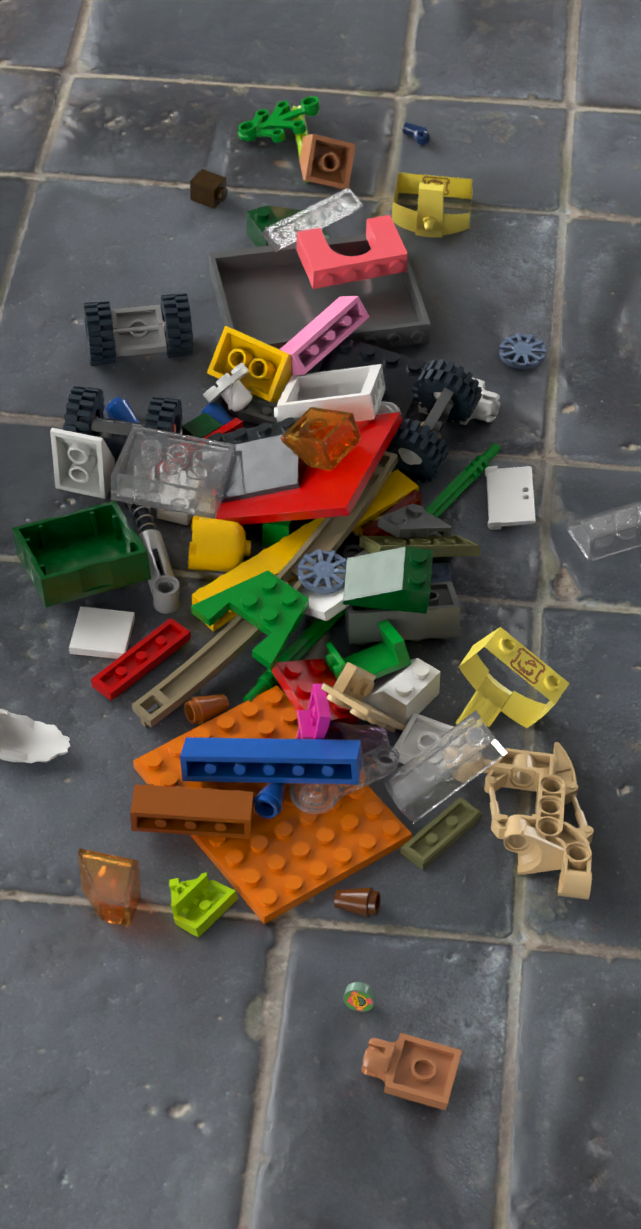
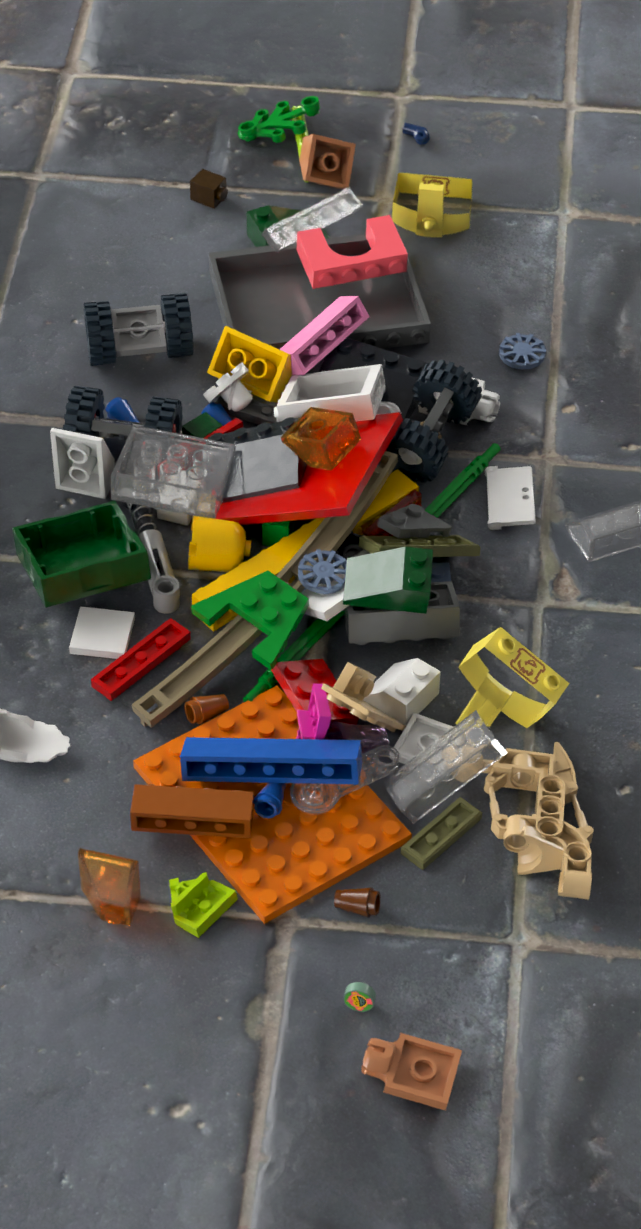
green panel [325,619,411,680] -> none

